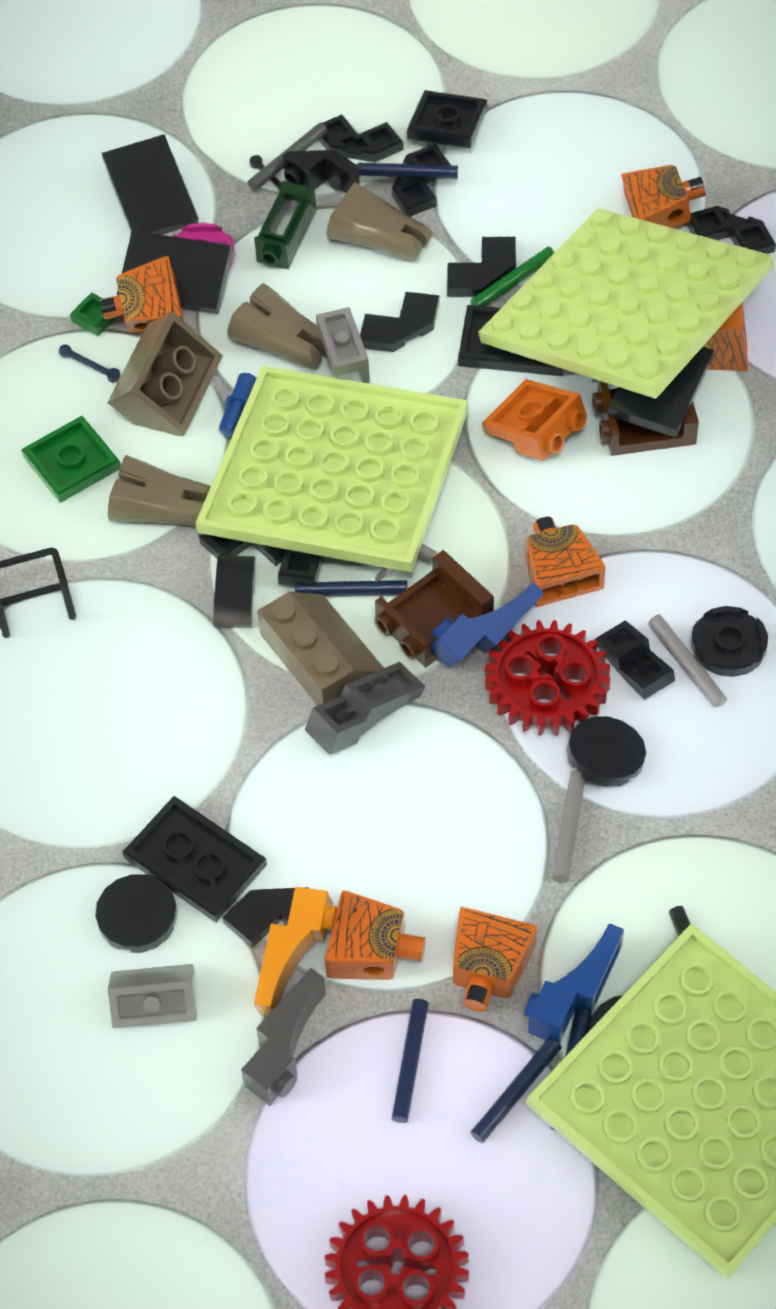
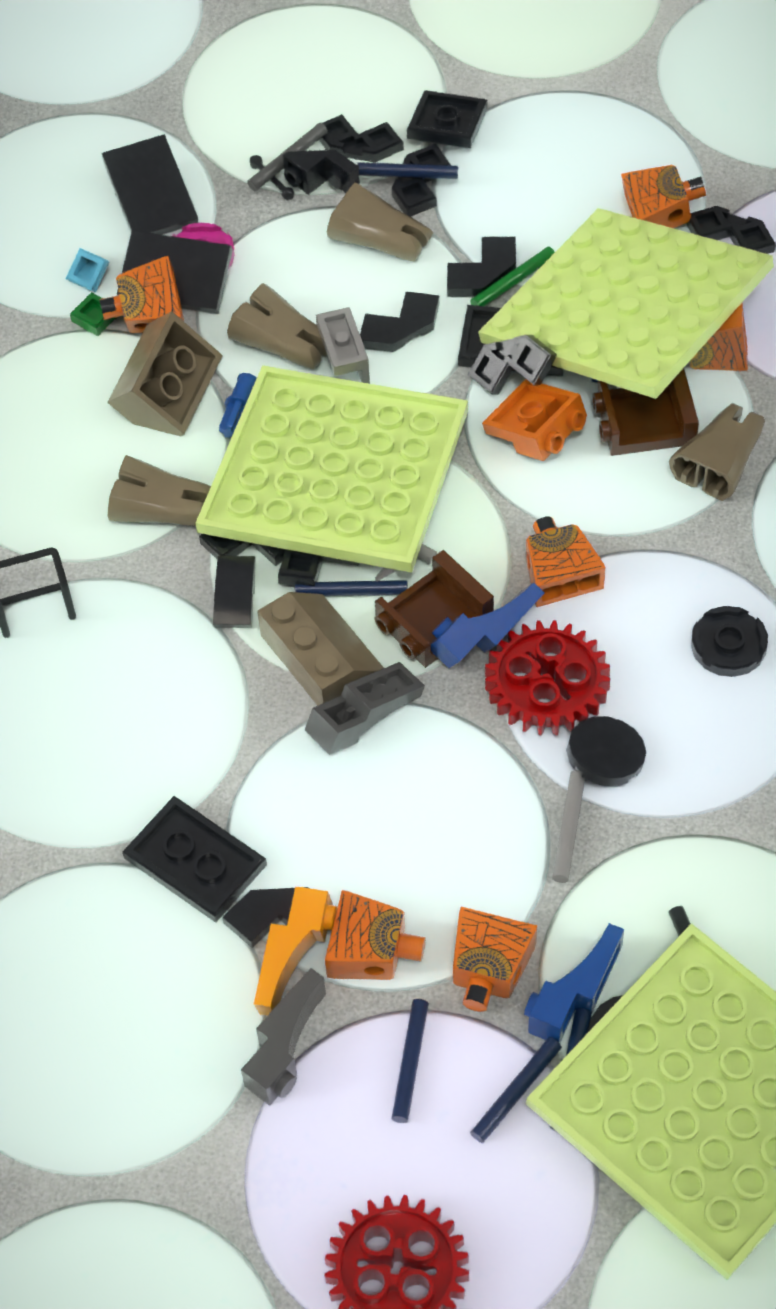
green tile [21,415,121,503] -> none
dark blue hinge [58,344,121,383] -> none
black tile [95,874,178,953] -> none
light grey panel [108,964,196,1028] -> none
dark green window [254,181,317,269] -> none
black slope [595,620,675,699] -> none
black tile [607,347,714,437] -> none
light grey bar [649,614,727,708] -> none
none -> medium azure slope [66,248,110,293]
none -> tile [467,335,557,395]
none -> dark tan piece [669,403,765,501]

